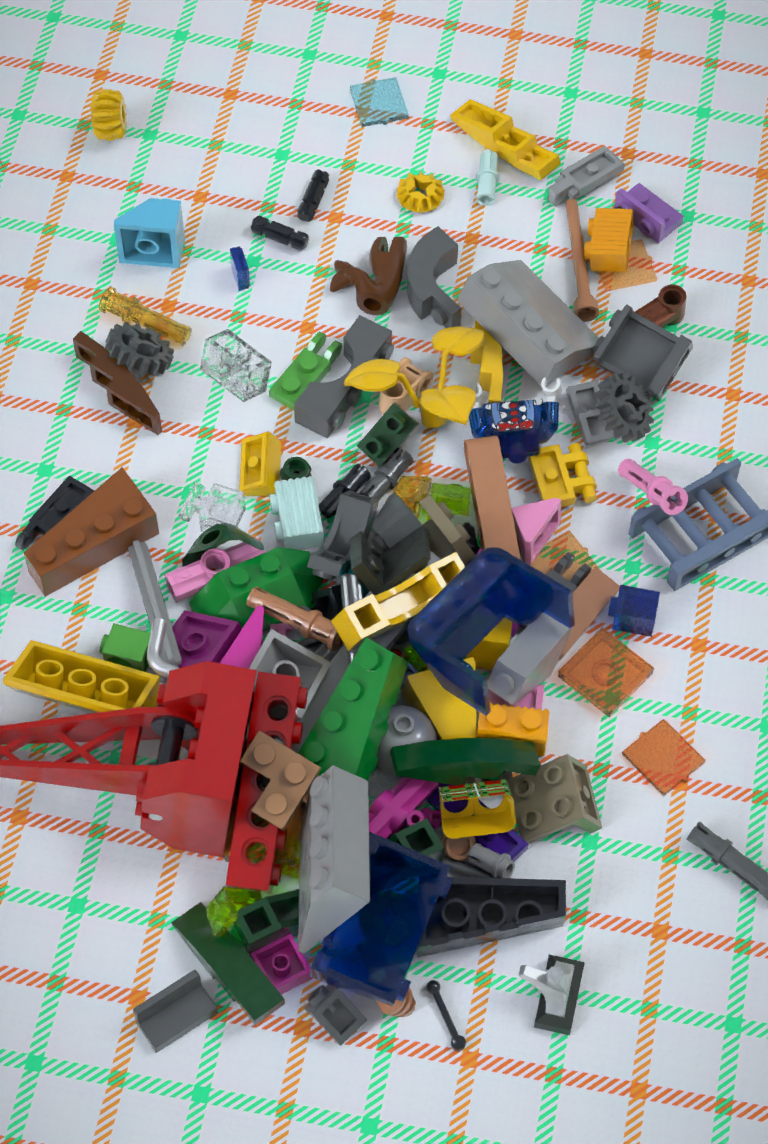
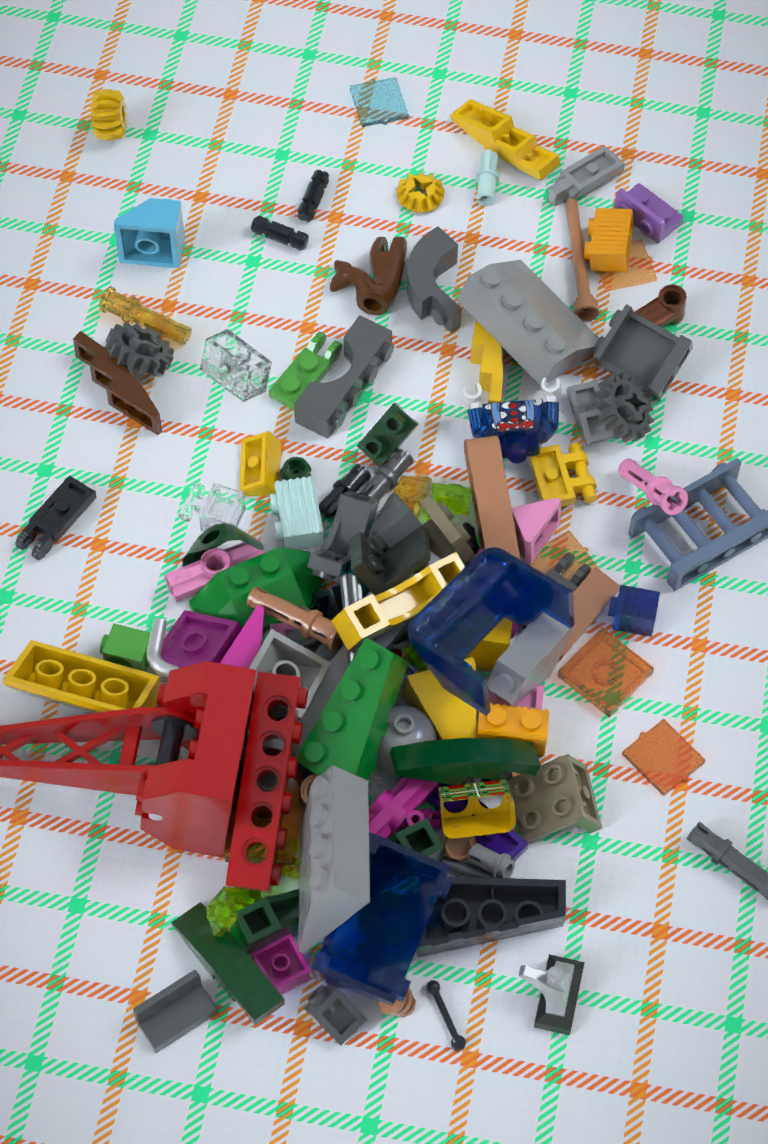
dark orange wedge [24,467,159,597] -> none
light grey axle [128,540,182,666] -> none
clear blue tile [230,246,250,291] -> none
medium nougat plate [240,731,322,831] -> none
yellow plant [344,326,484,428] -> none
light nougat piece [379,357,433,415] -> none

